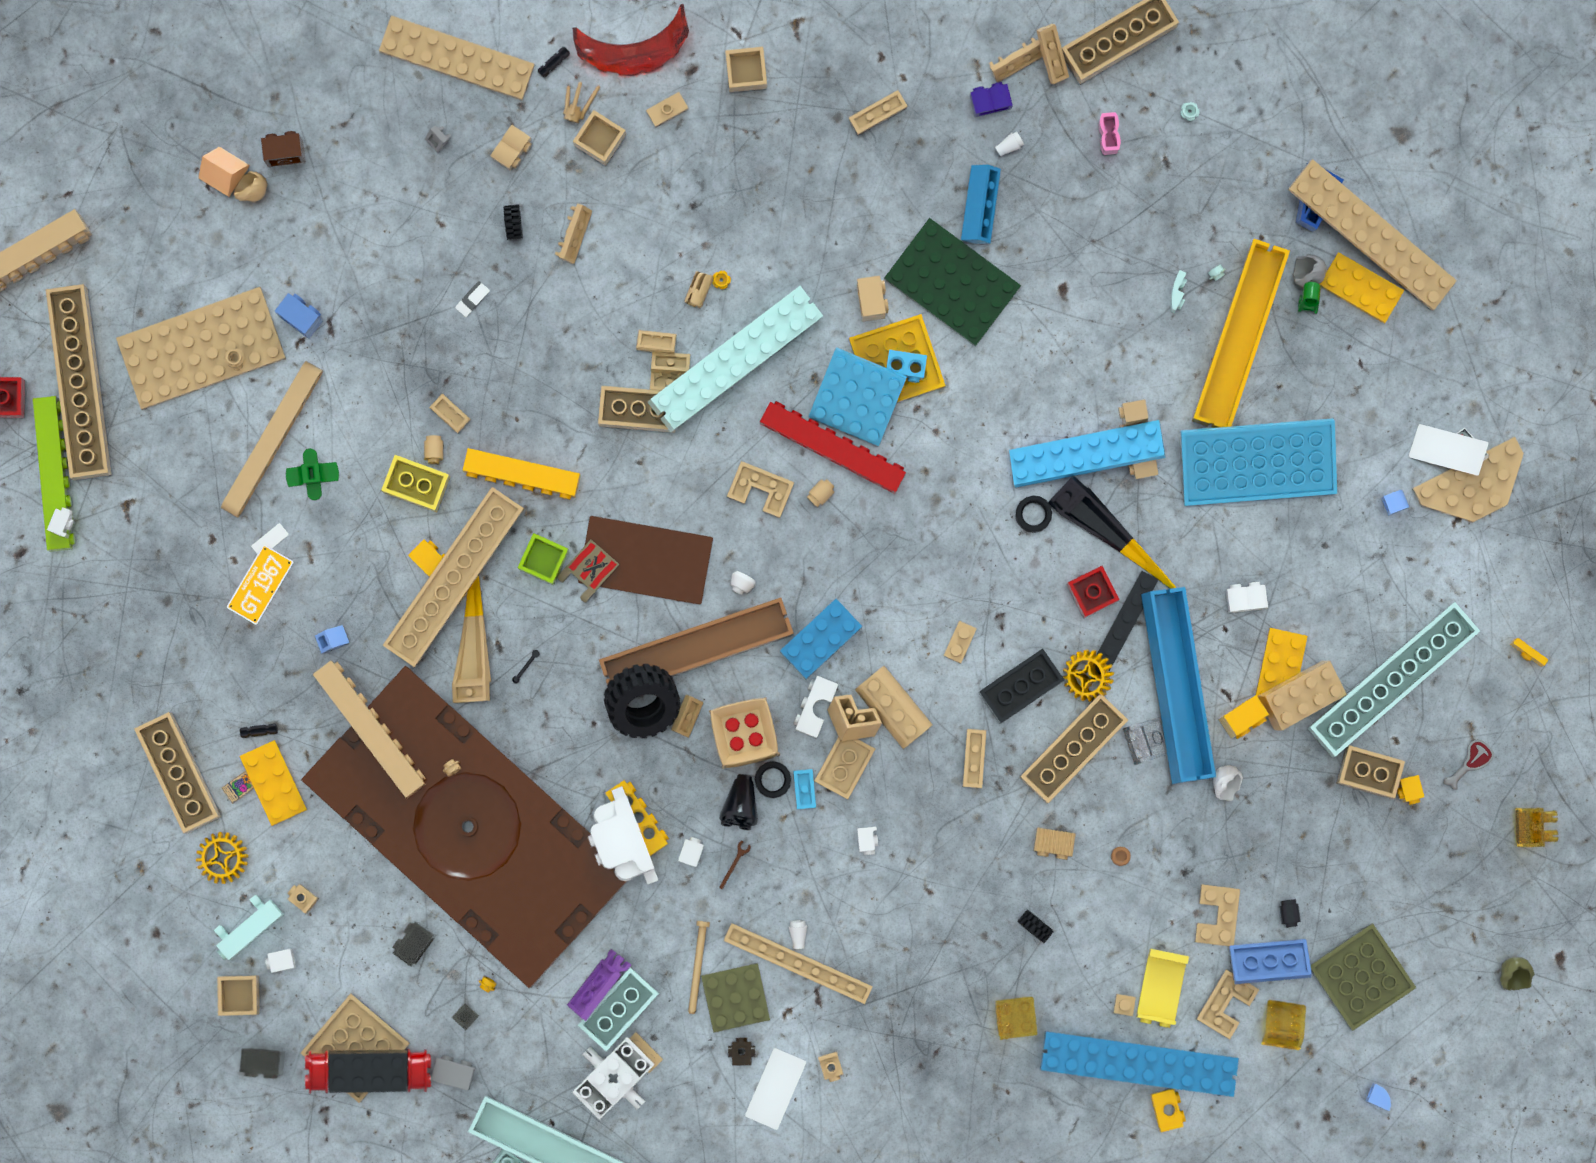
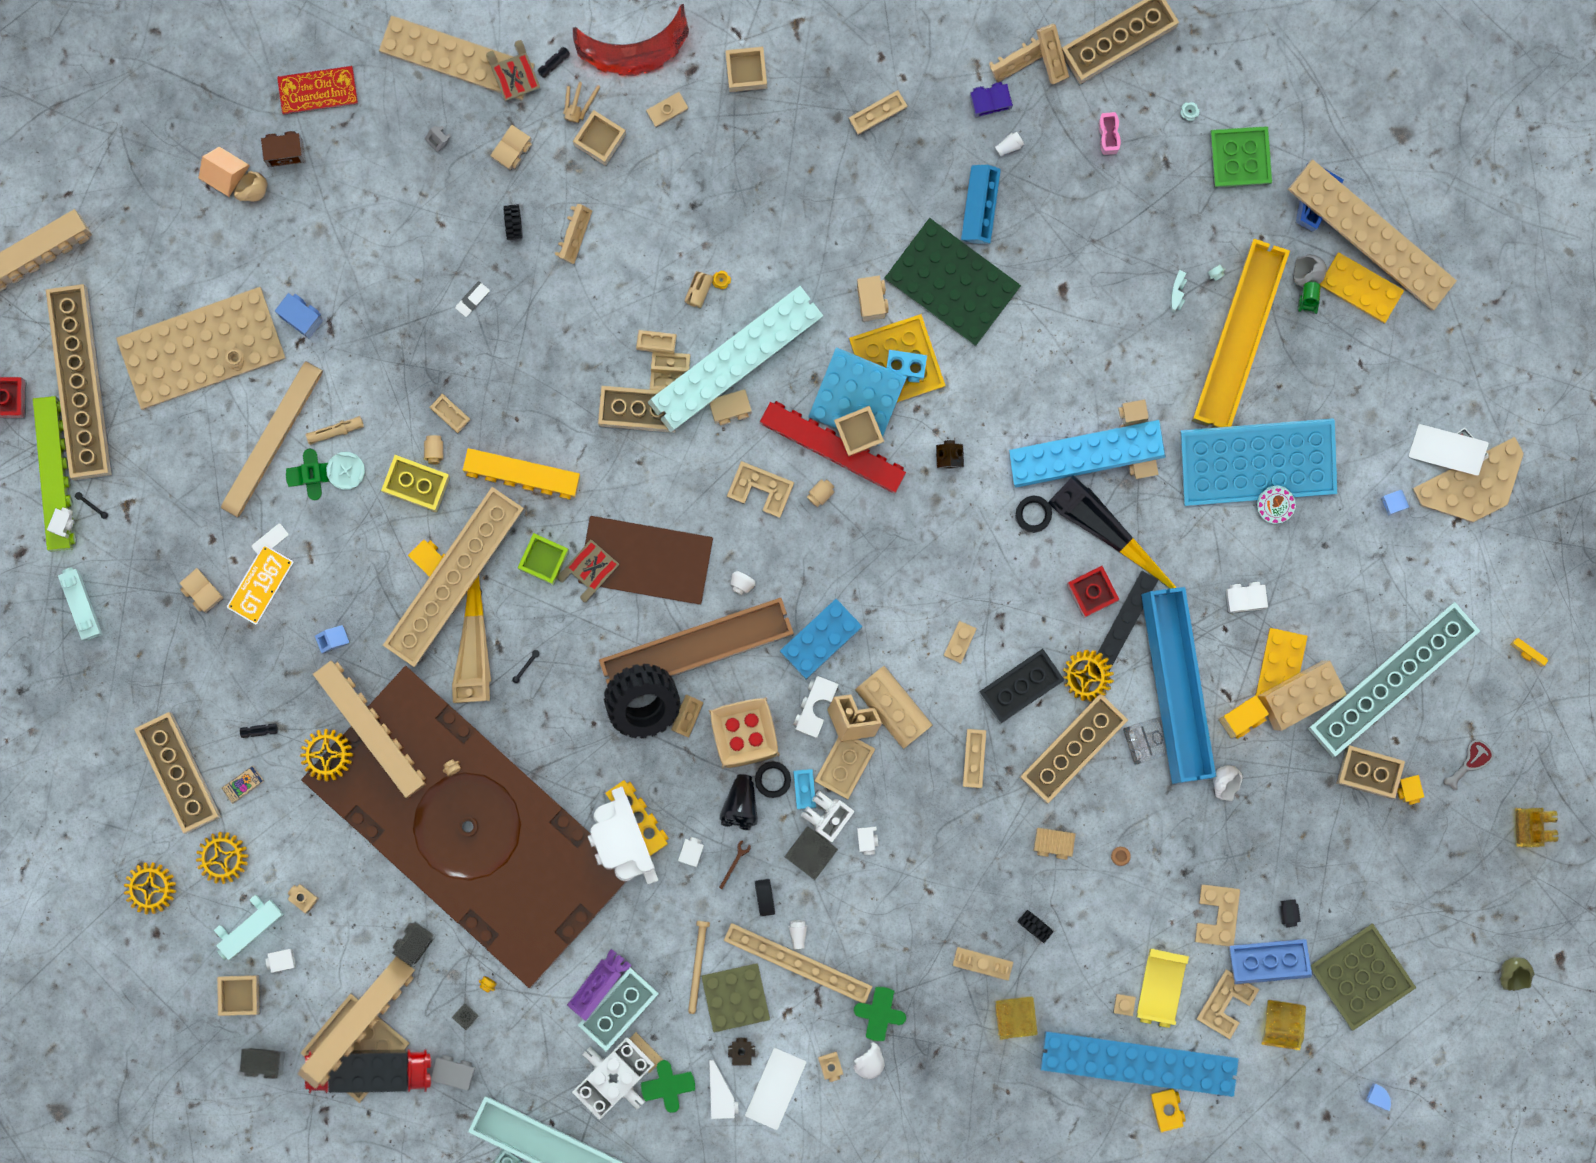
yellow plate [239,740,307,826] -> none
none -> light aqua brick [58,567,103,641]
none -> black hinge [75,492,108,519]
none -> yellow gear [124,862,176,914]
none -> tan brick [180,568,223,613]
none -> red tile [277,66,358,115]
none -> tan brick [298,956,415,1089]
none -> yellow gear [300,729,353,781]
none -> tan pin [306,416,364,445]
none -> light aqua tile [327,452,365,490]
none -> flag [486,40,540,101]
none -> green piece [641,1060,695,1113]
none -> tan brick [709,389,752,426]
none -> white slope [709,1060,739,1119]
none -> black tyre [755,879,775,917]
none -> clear smoke piece [784,826,838,881]
none -> white brick [801,791,855,842]
none -> tan piece [834,406,884,457]
none -> green piece [854,987,906,1041]
none -> white hair [854,1042,885,1079]
none -> dark brown brick [936,440,964,469]
none -> tan plate [952,947,1013,981]
none -> bright green plate [1210,126,1272,188]
none -> light aqua tile [1257,485,1296,524]

